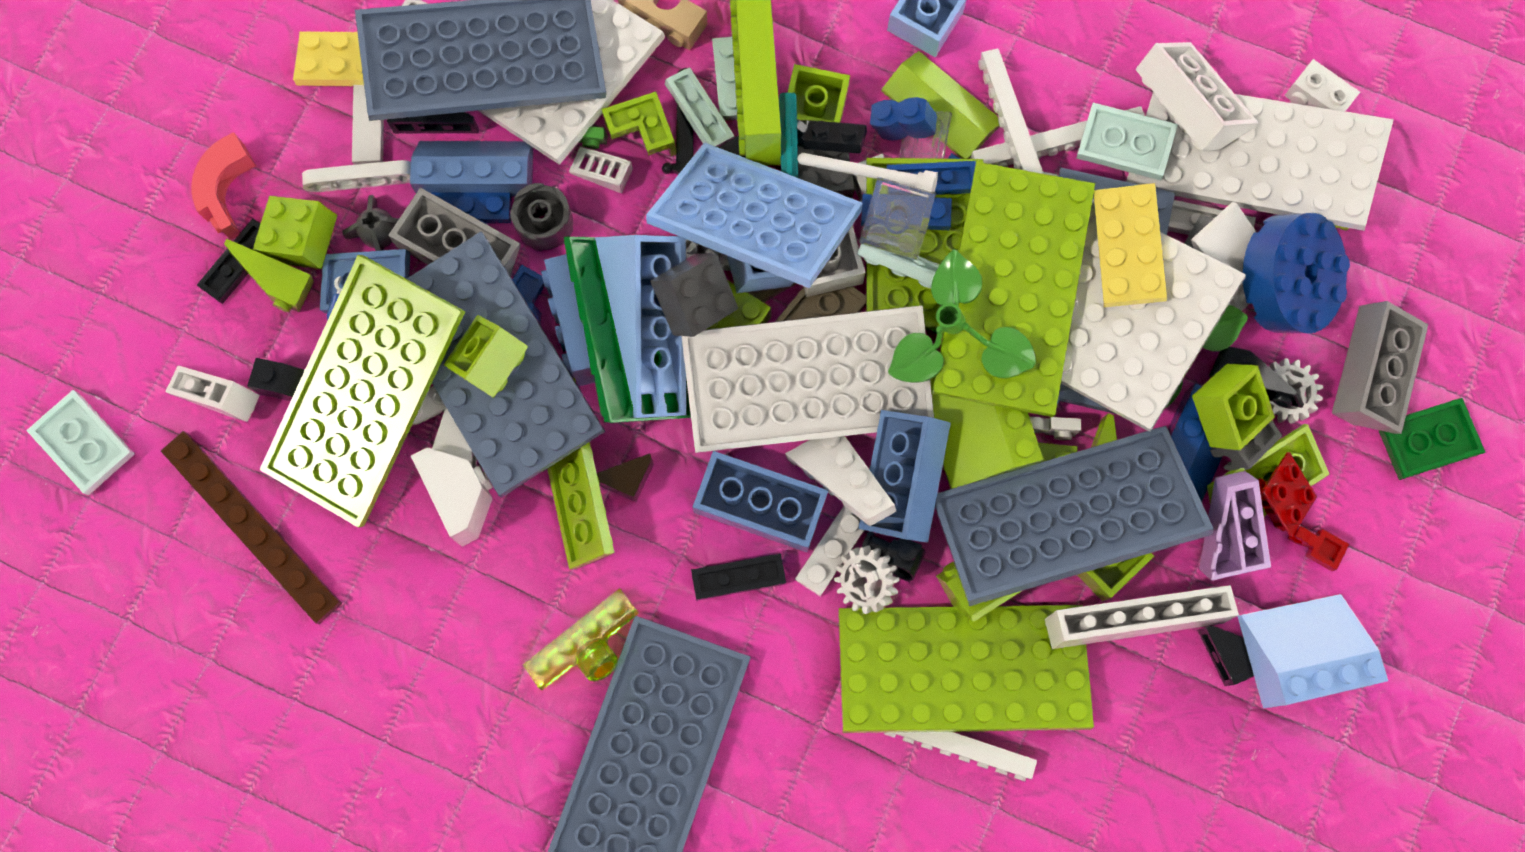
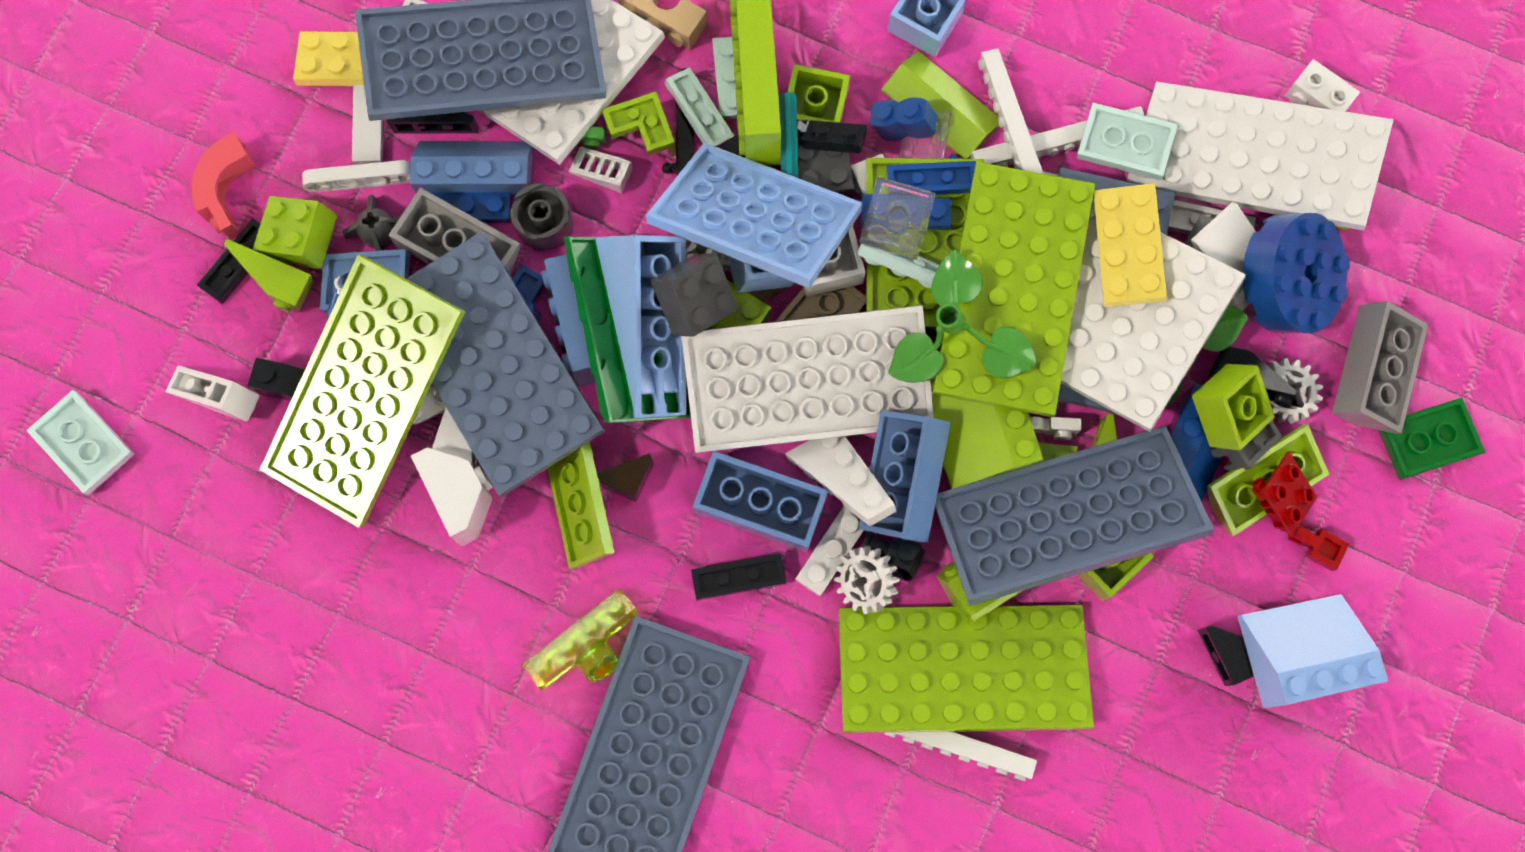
reddish brown plate [161,431,342,624] -> none
lime slope [443,315,529,398] -> none
white piece [797,153,938,196] -> none
white brick [1045,585,1239,649] -> none
white slope [1135,42,1259,151] -> none
lavender wedge [1199,471,1271,581] -> none

